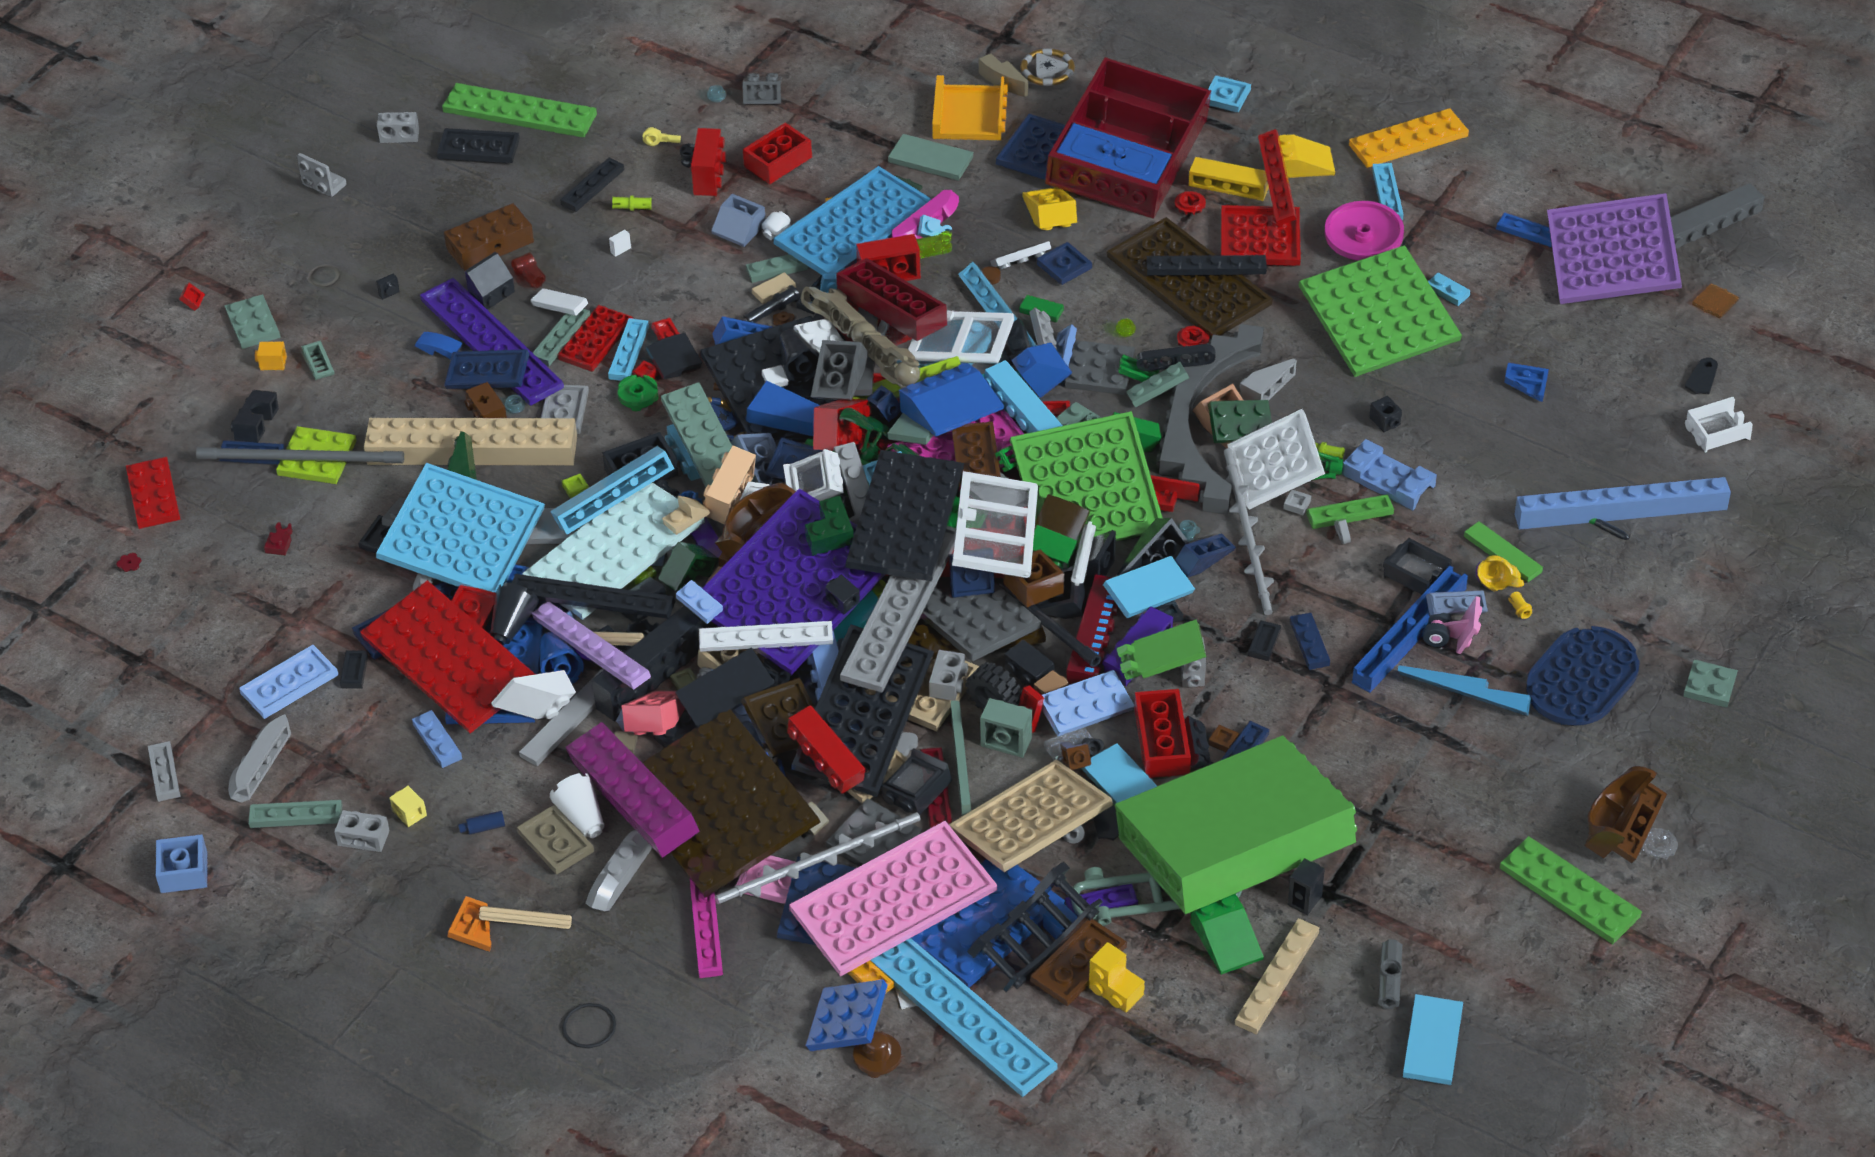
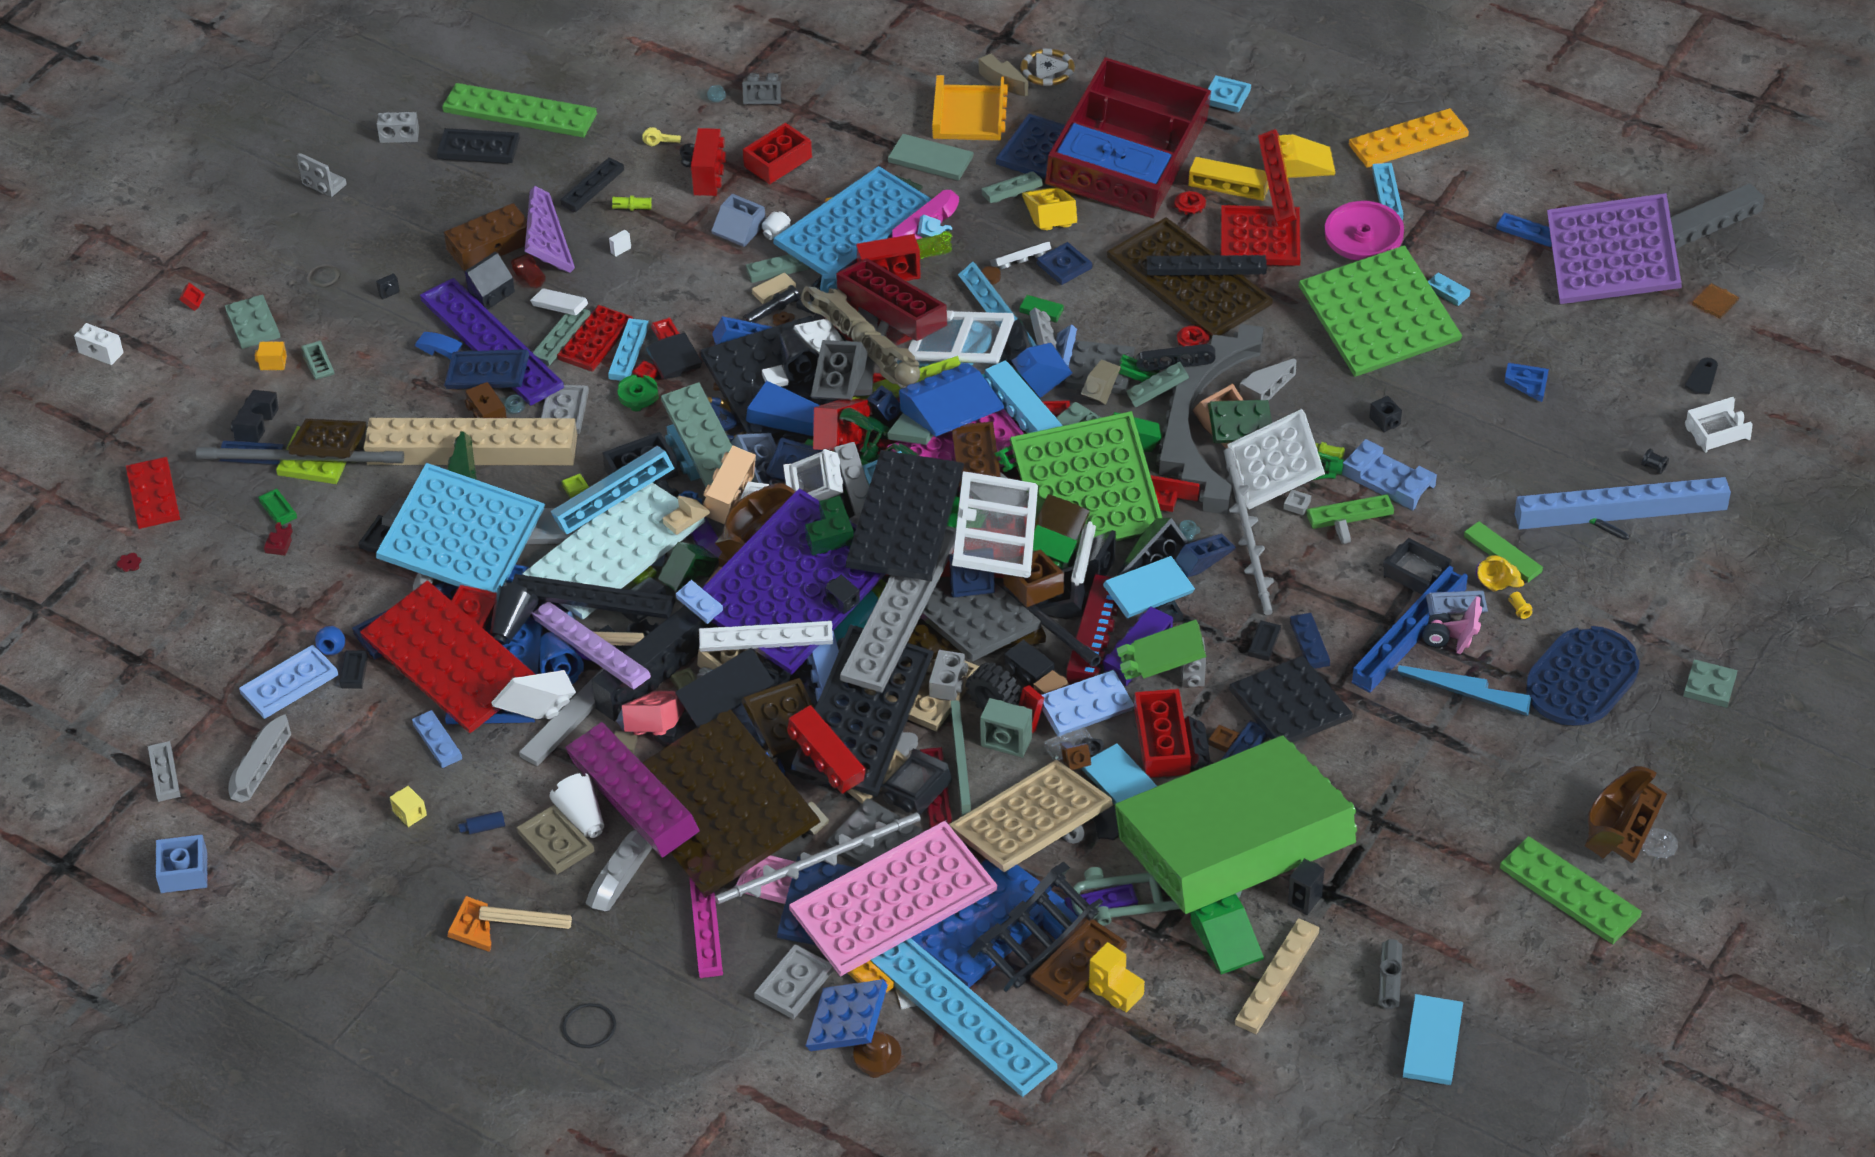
sand green plate [249,800,342,828] -> none
light grey brick [334,810,389,852] -> none
clear neon green plate [1116,319,1136,337] -> none
none -> white brick [74,323,123,365]
none -> green tile [258,489,297,526]
none -> dark brown plate [288,418,367,459]
none -> blue piece [315,626,345,656]
none -> medium lavender wing [525,186,575,273]
none -> light grey plate [754,944,834,1019]
none -> sand green plate [982,171,1043,203]
none -> dark tan slope [1081,360,1121,405]
none -> black plate [1229,656,1353,743]
none -> black bush [1641,448,1669,474]

